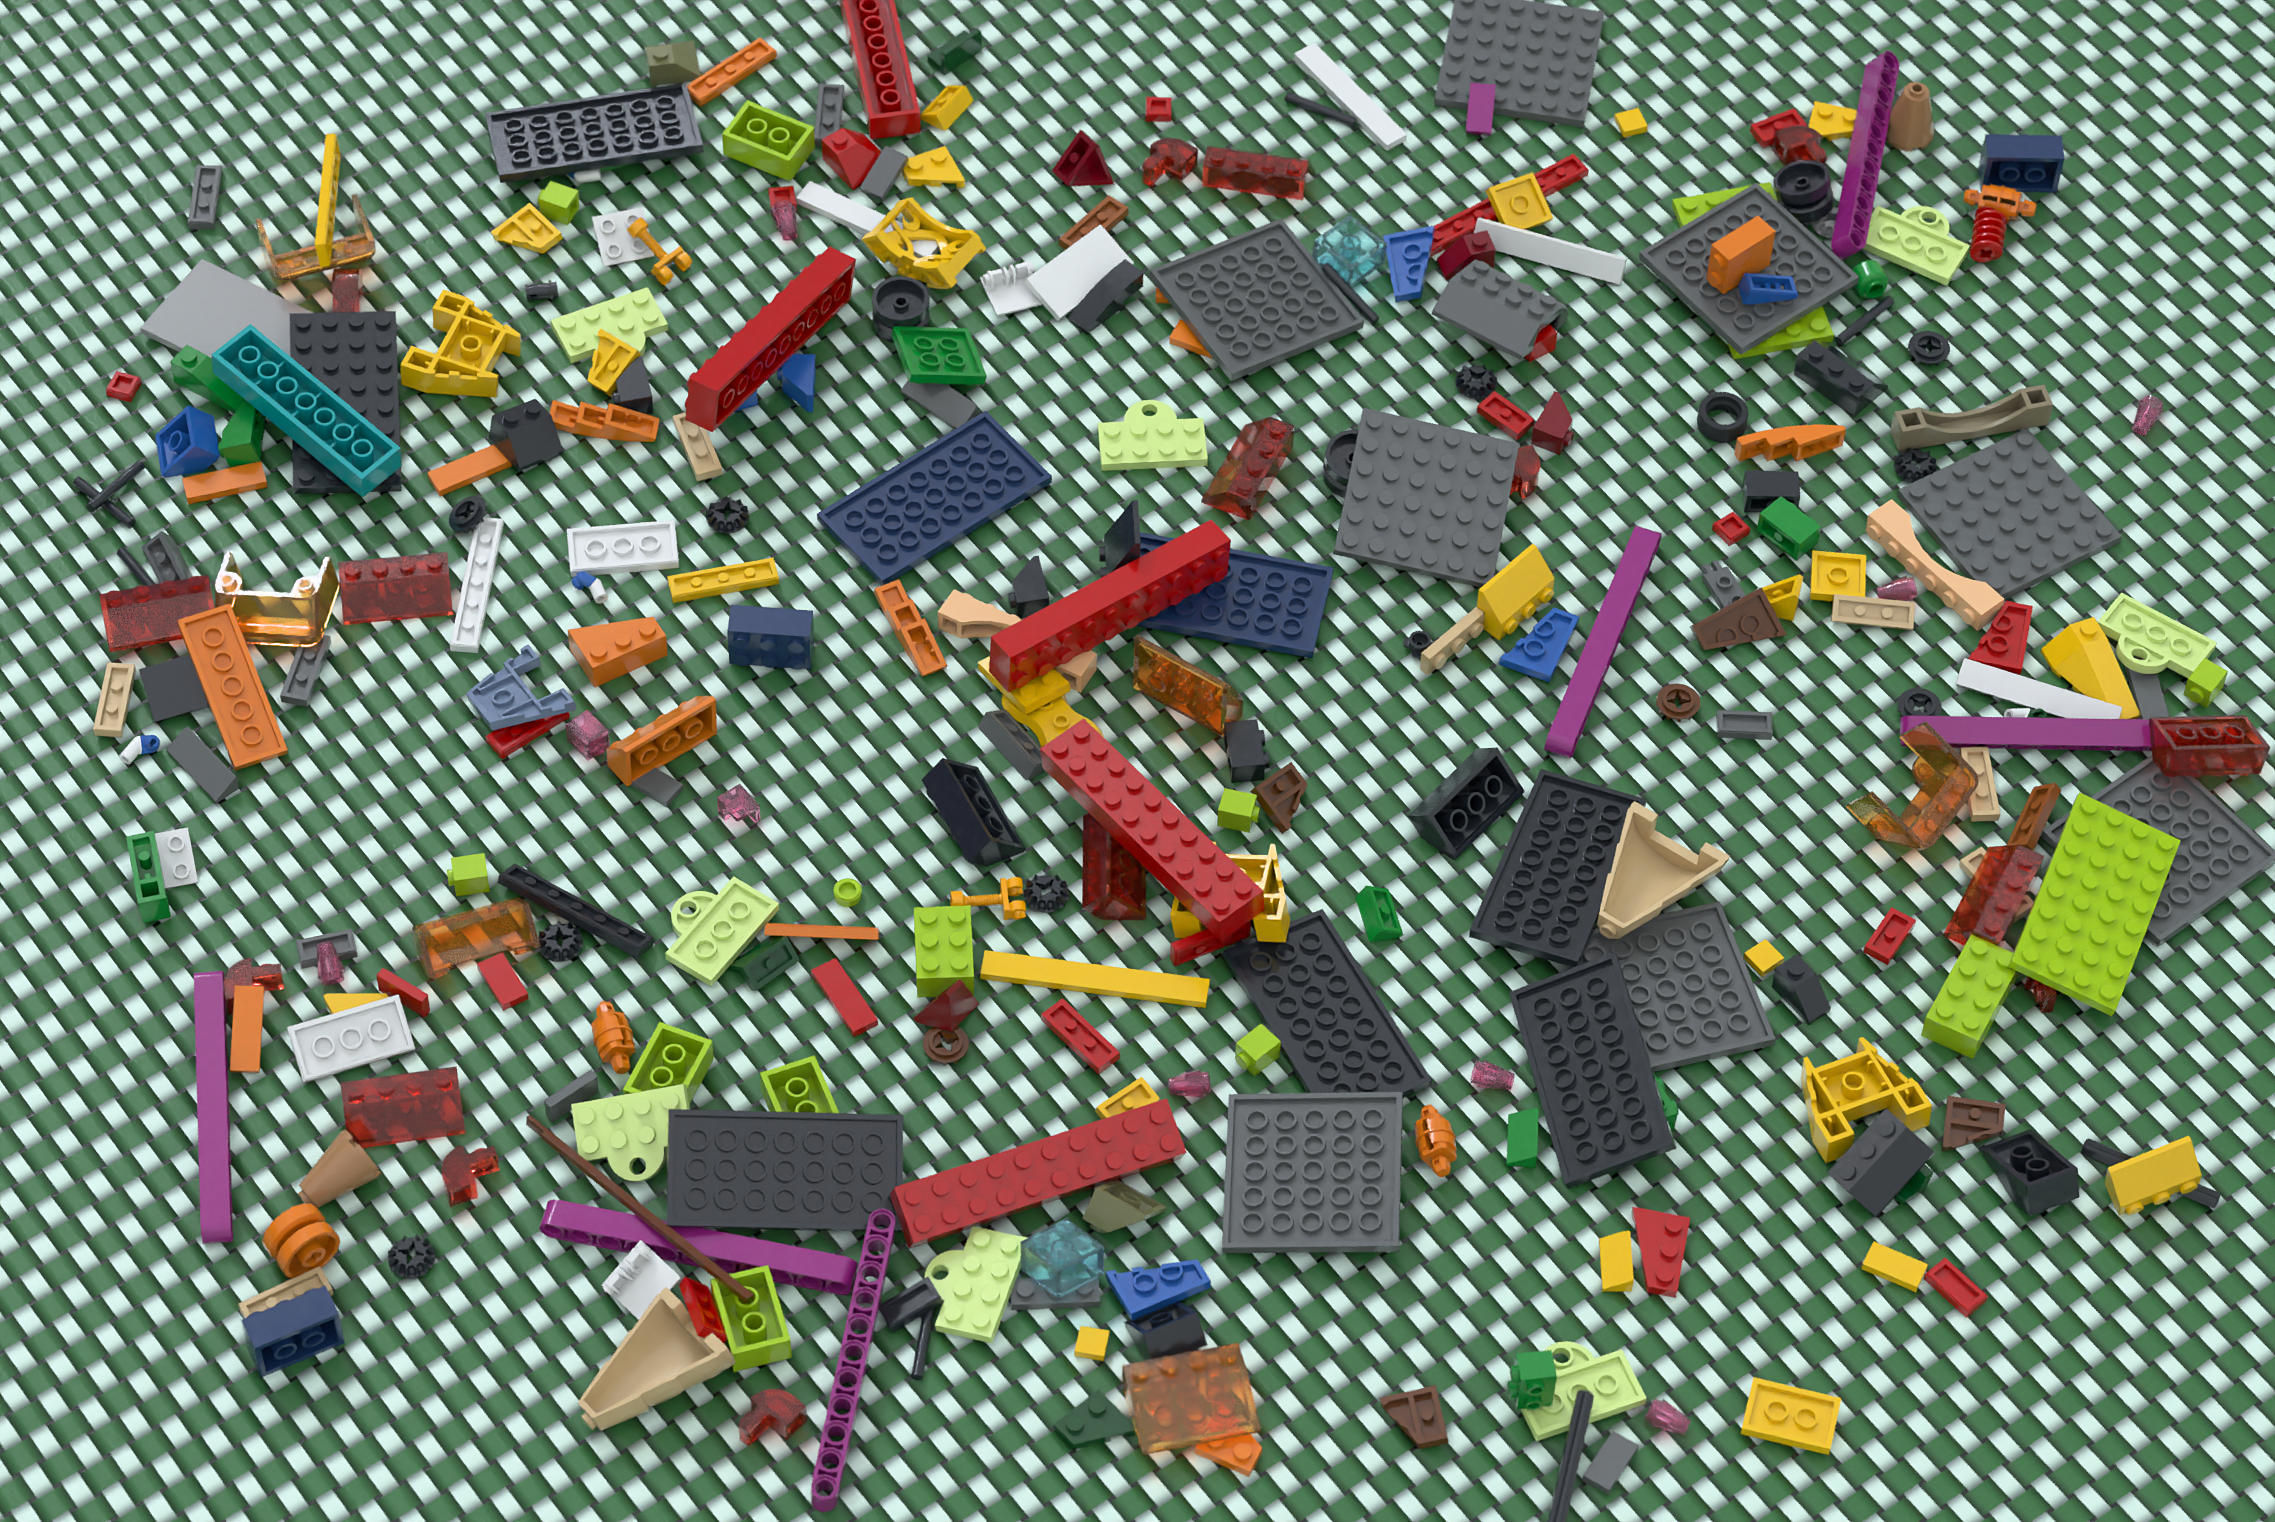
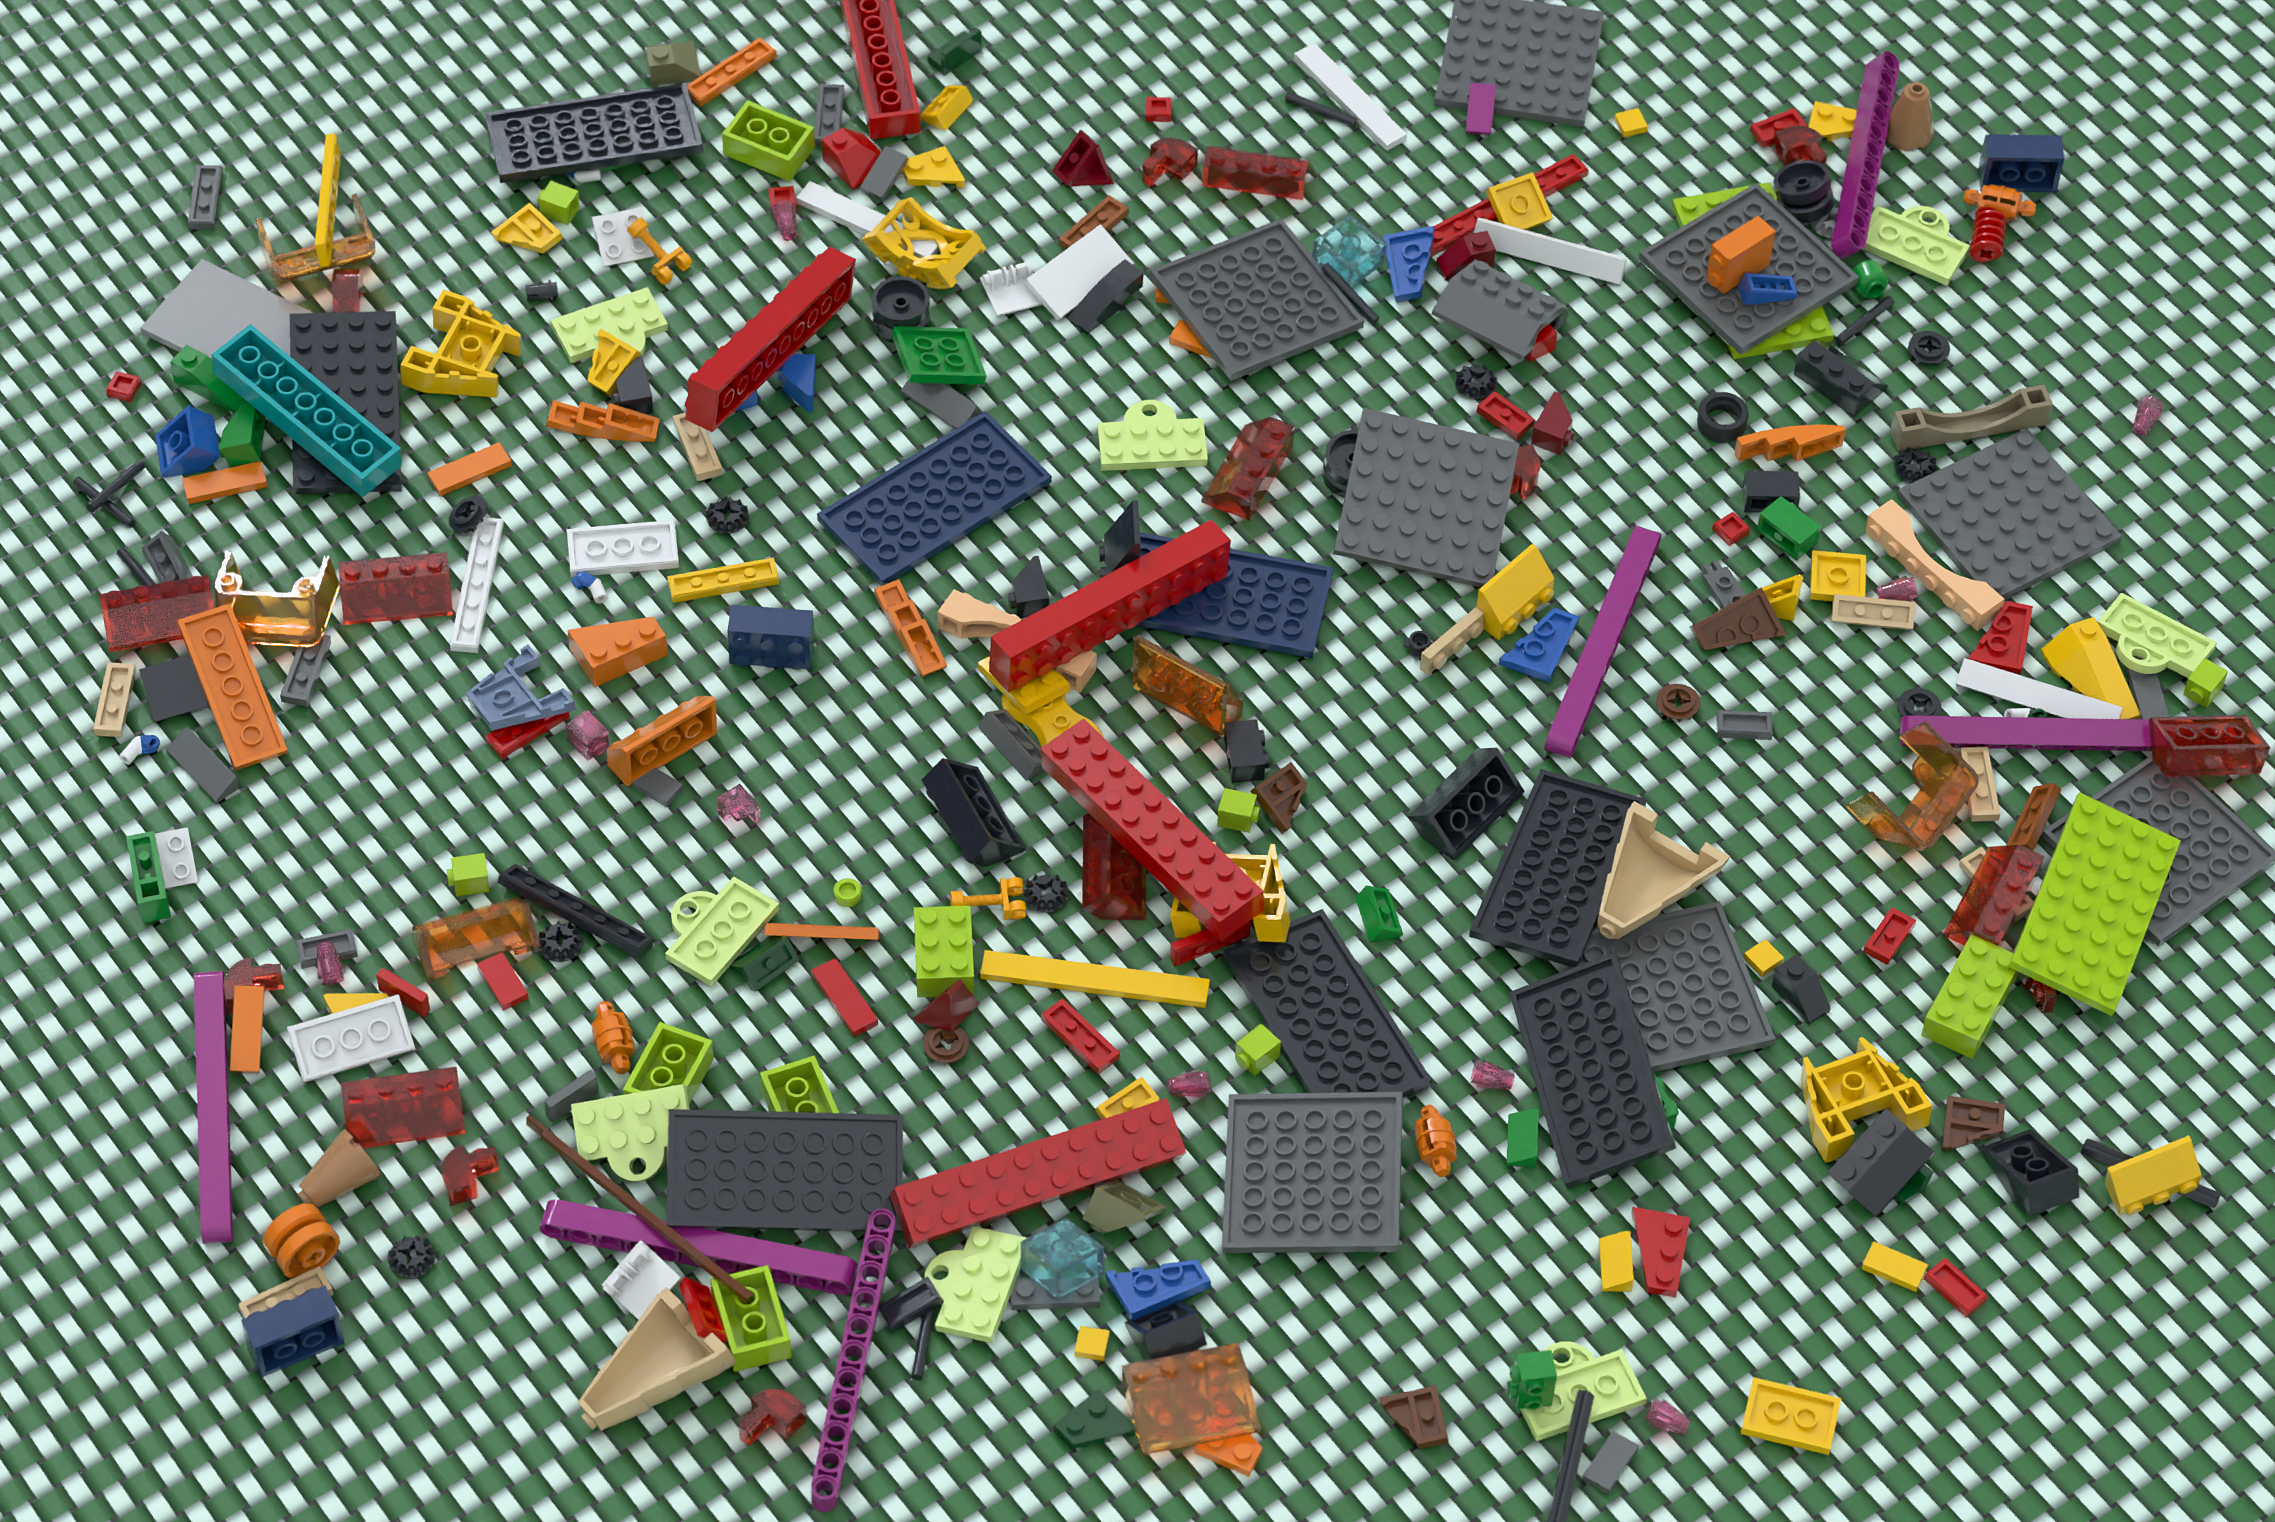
black slope [489,398,563,471] -> none

